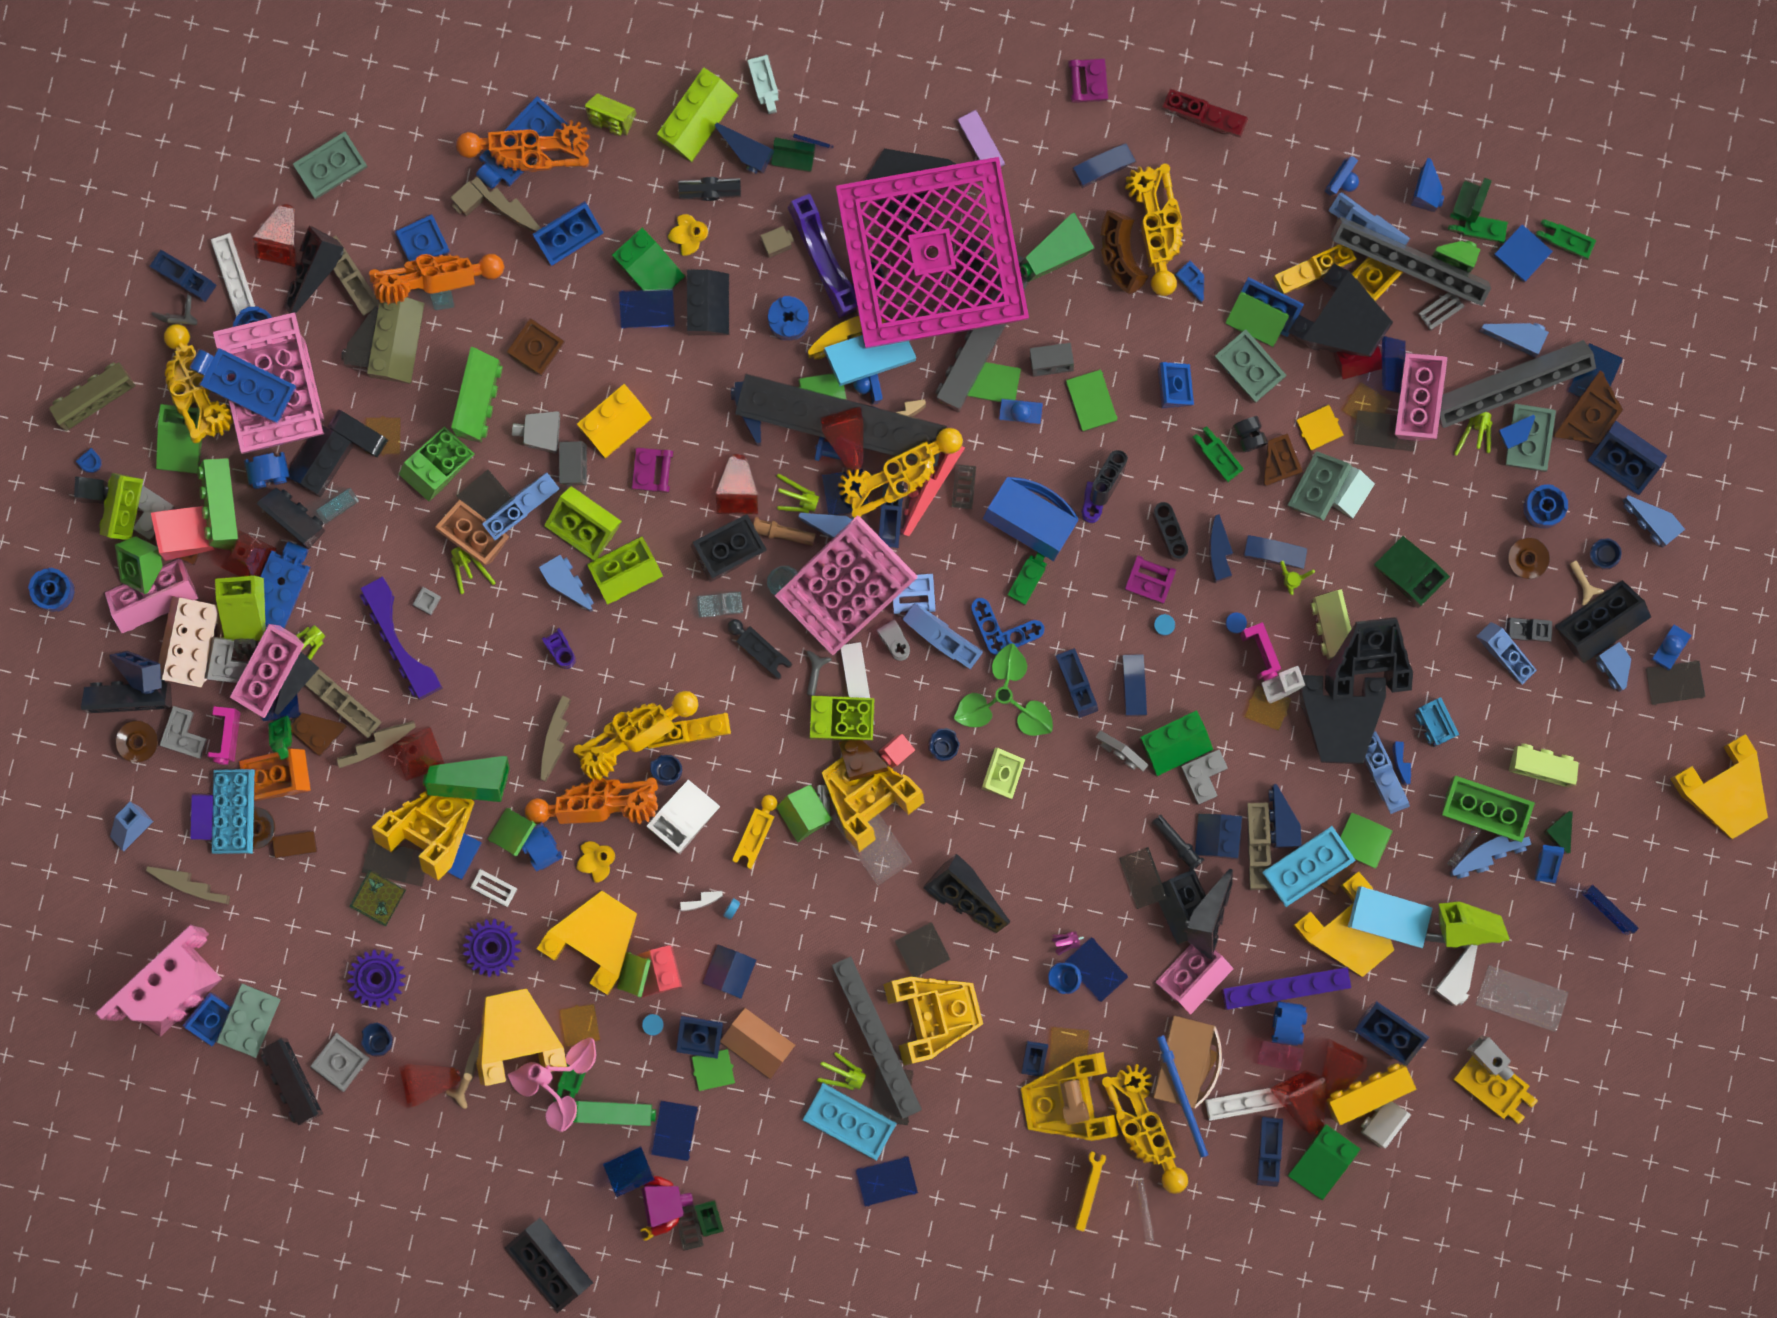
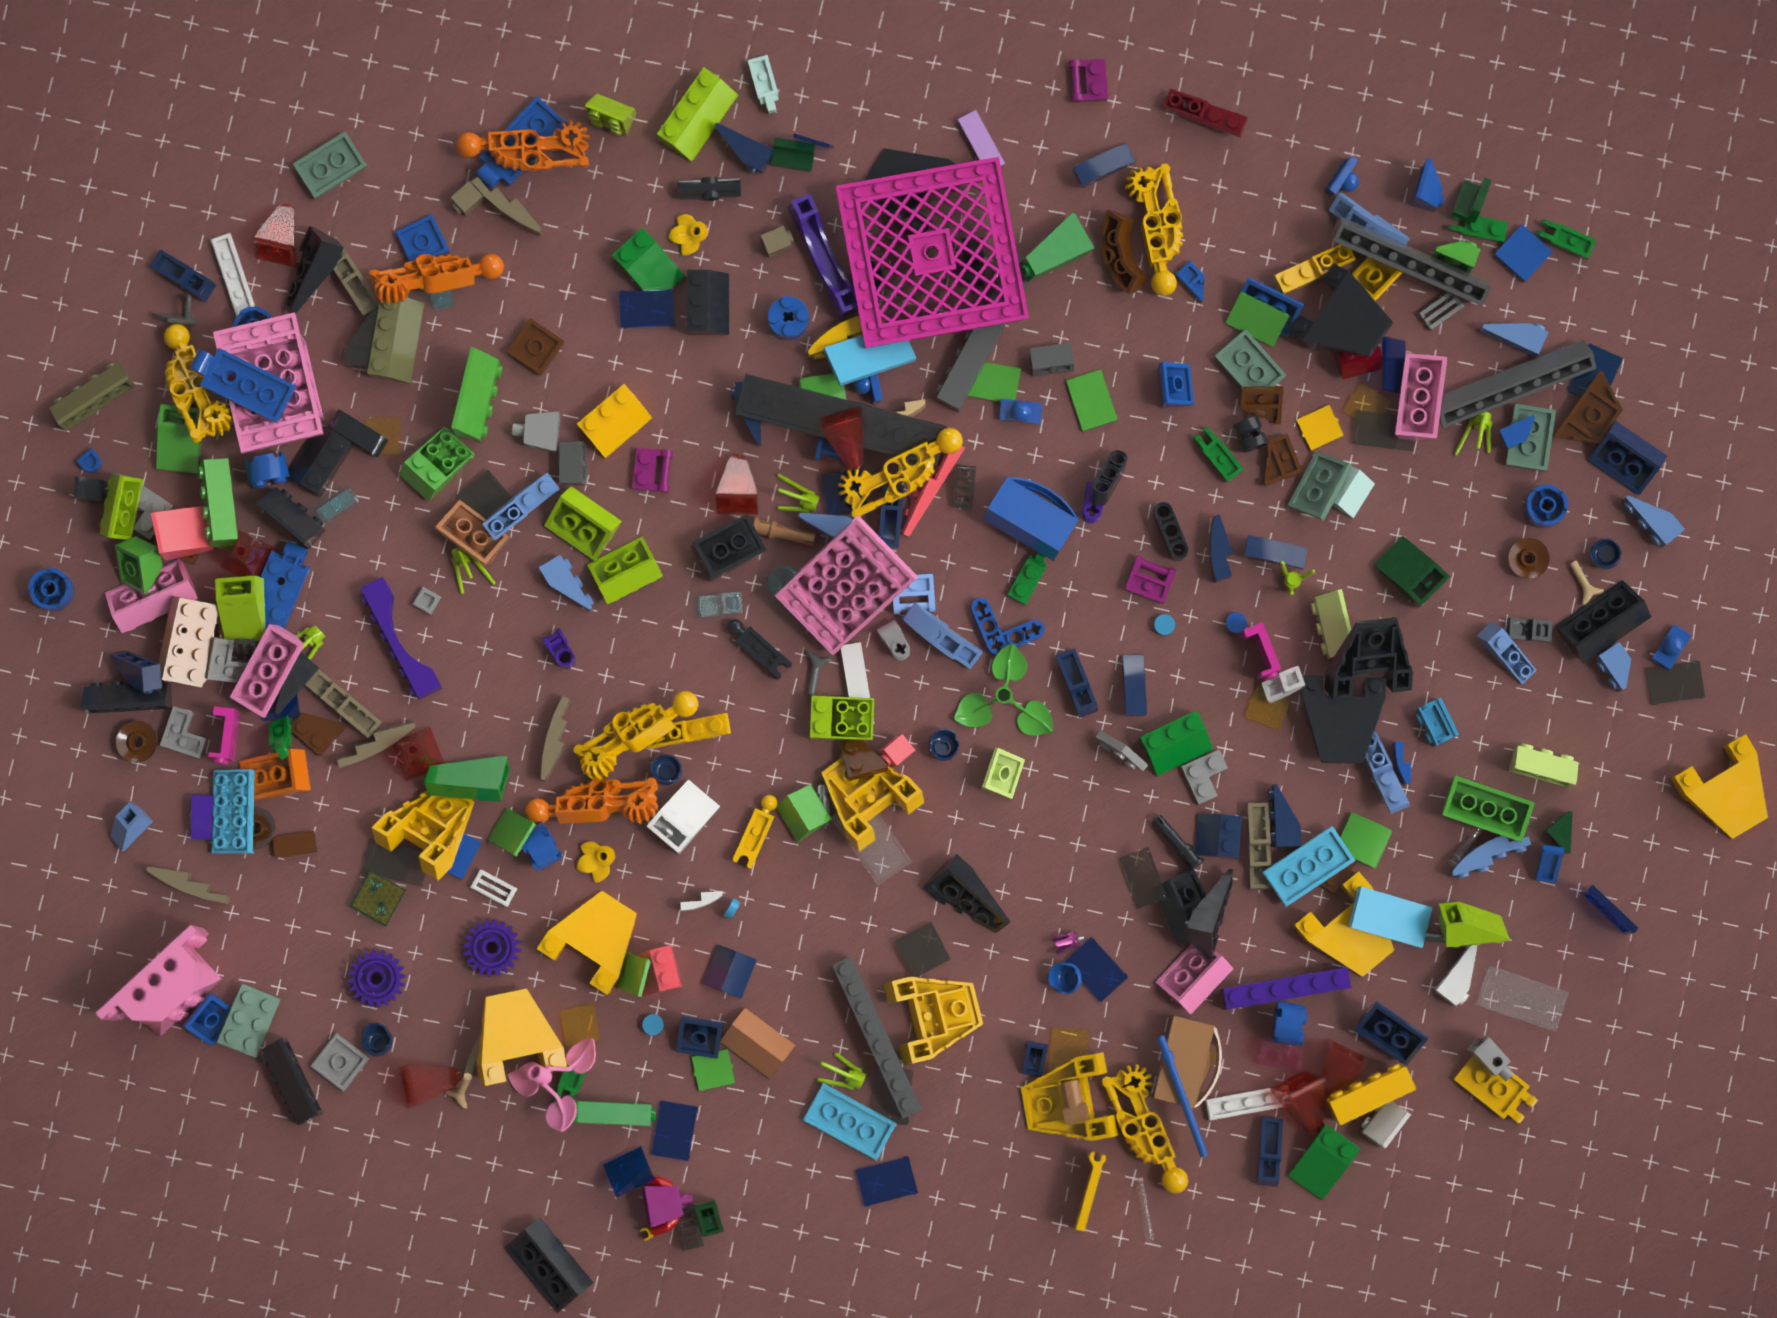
blue slope [532,201,603,266] -> none
none -> reddish brown wing [1240,386,1283,425]

